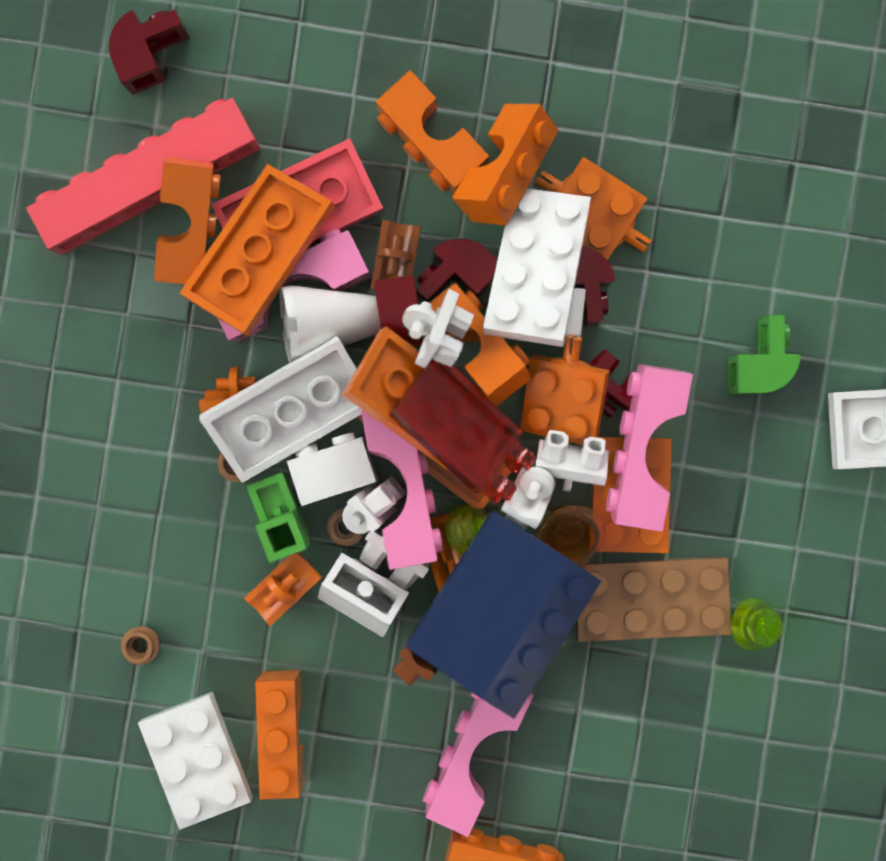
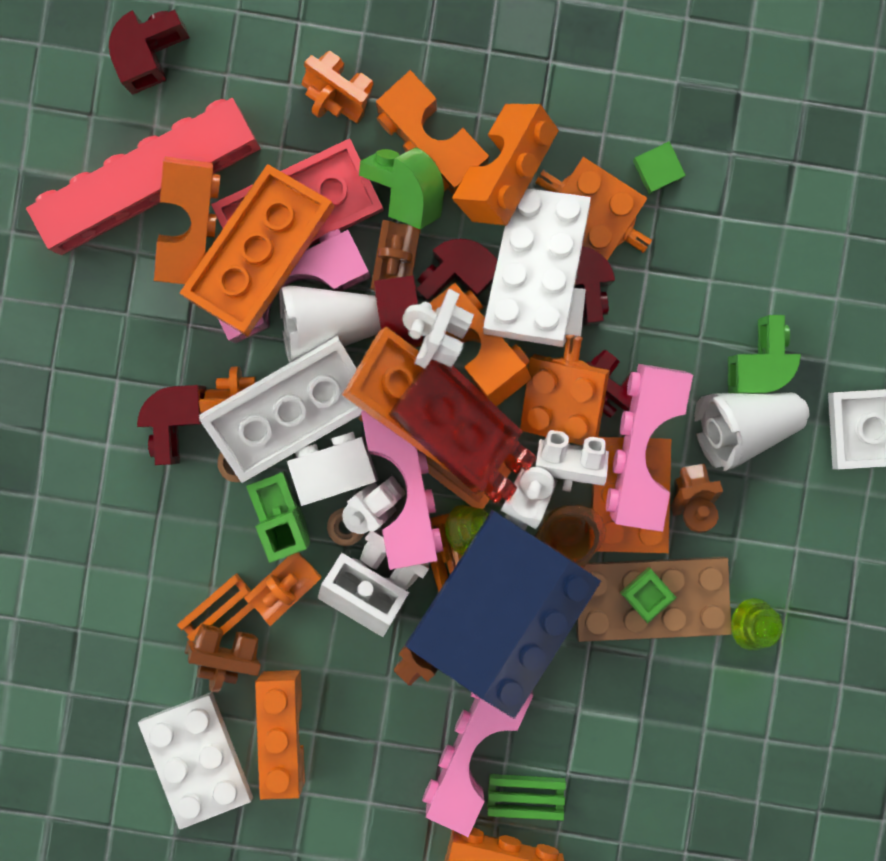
medium nougat plate [121,626,160,665] -> none
none -> dark red brick [137,385,206,465]
none -> orange tile [177,573,254,641]
none -> dark orange hips [185,624,261,693]
none -> orange hips [302,51,373,124]
none -> bright green brick [359,147,444,229]
none -> bright green tile [487,774,566,821]
none -> bright green tile [620,567,677,624]
none -> bright green tile [633,141,686,195]
none -> dark orange hips [671,464,723,533]
none -> white cone [694,392,809,471]

